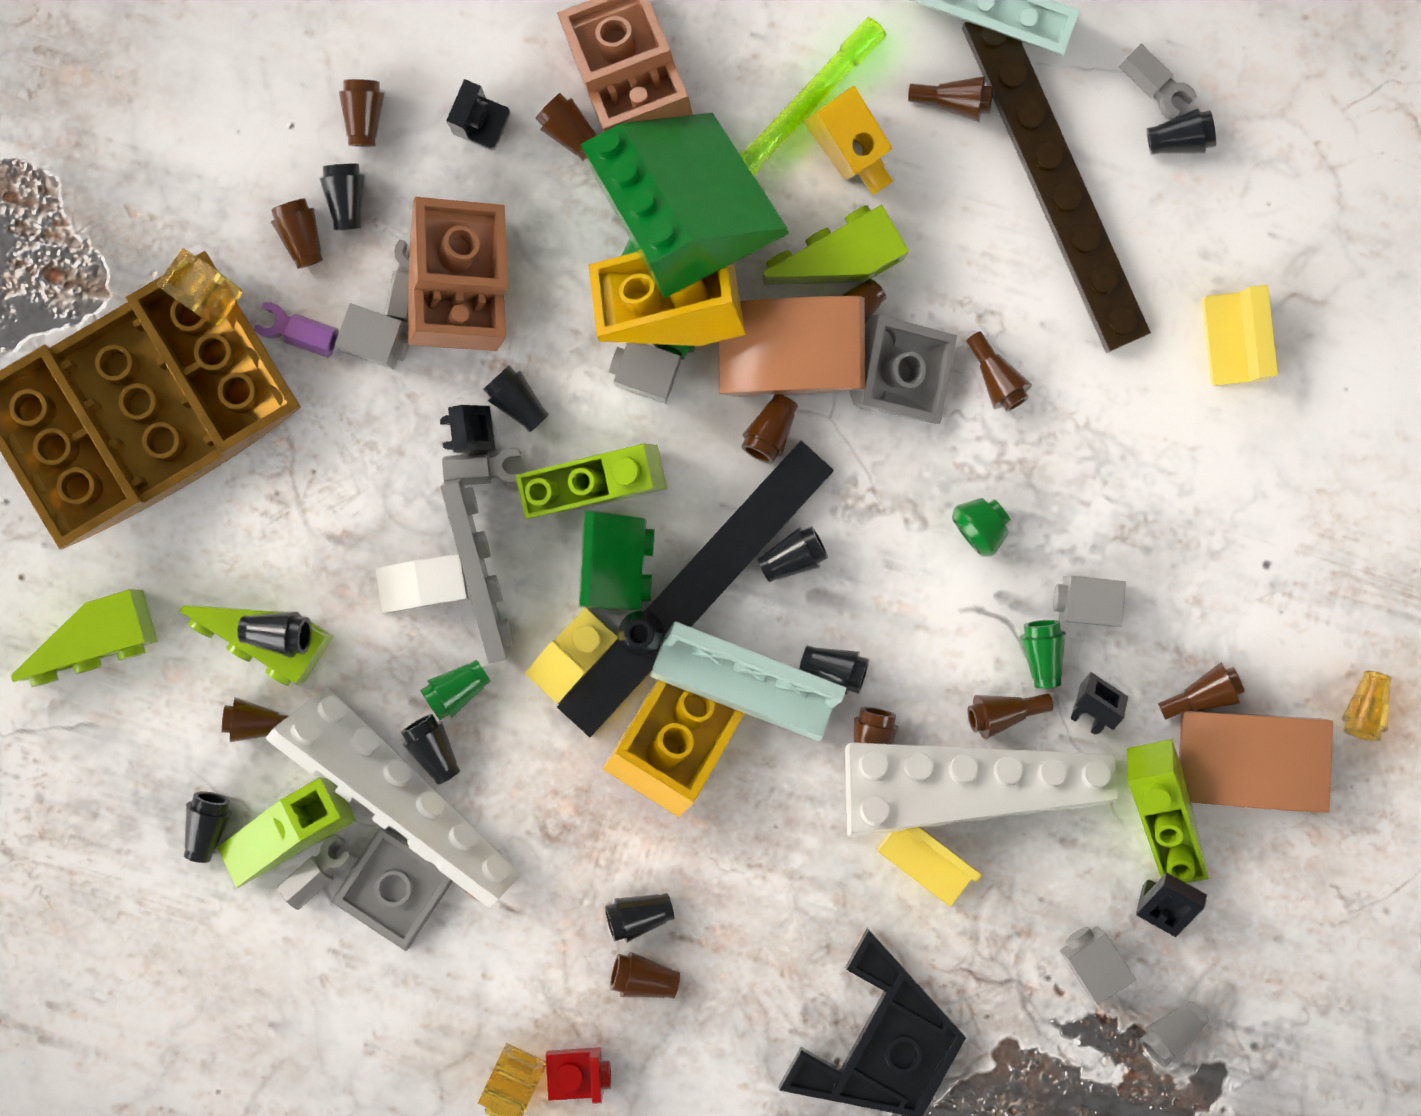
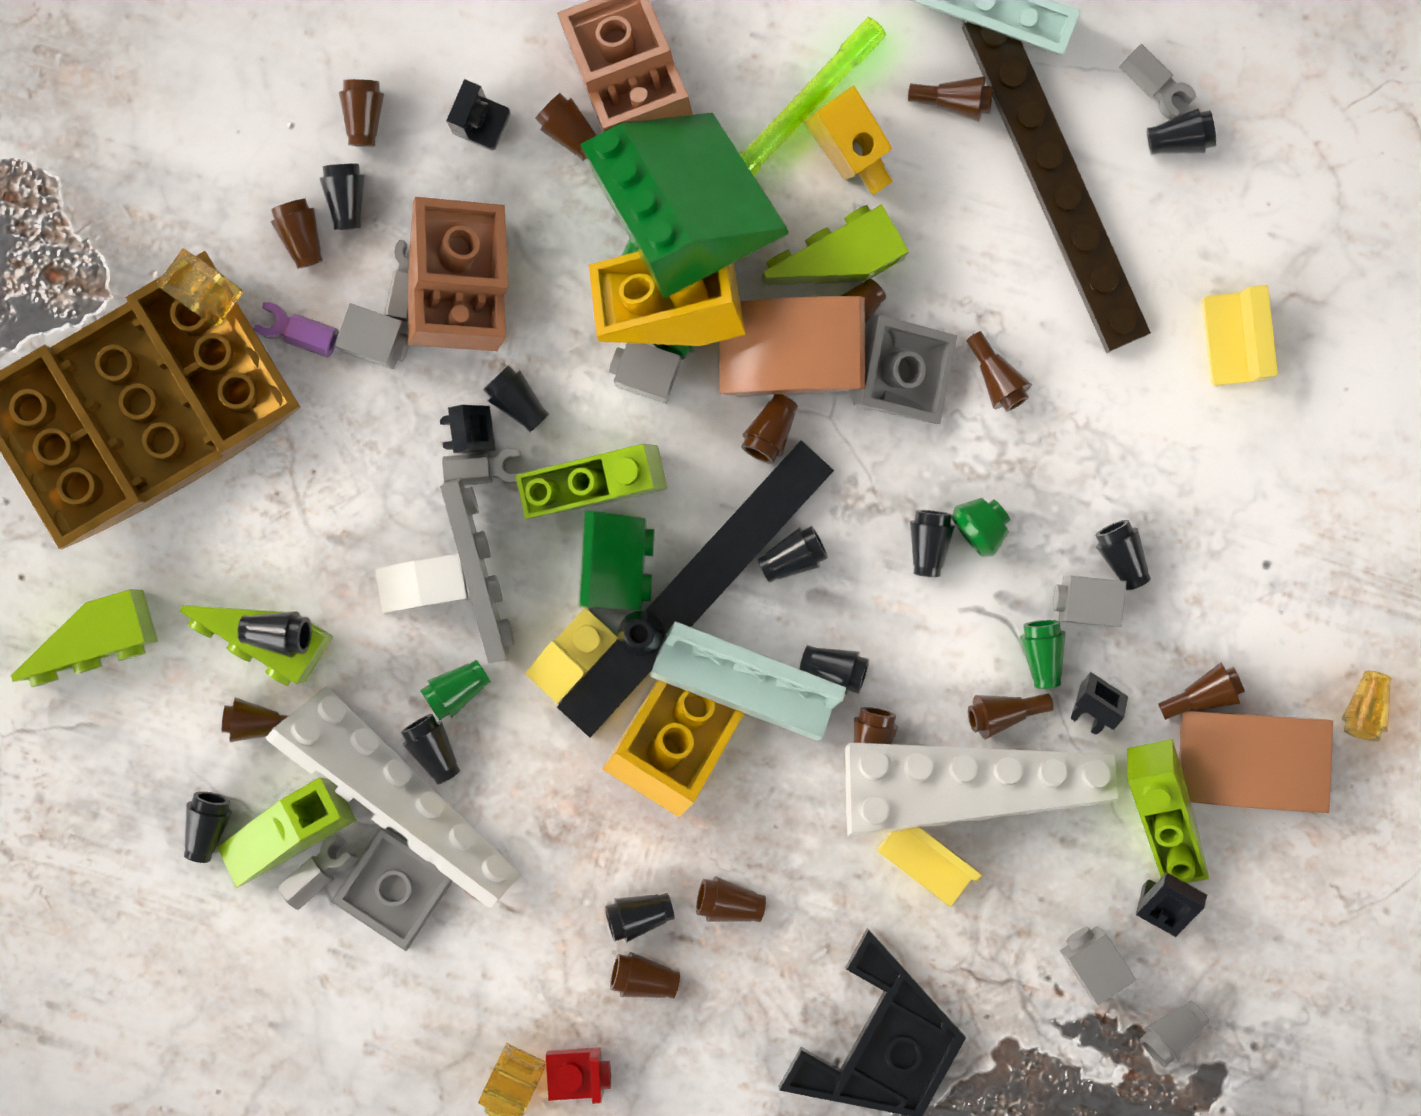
none -> reddish brown cone [696,876,766,922]
none -> black cone [910,510,955,577]
none -> black cone [1095,520,1151,590]

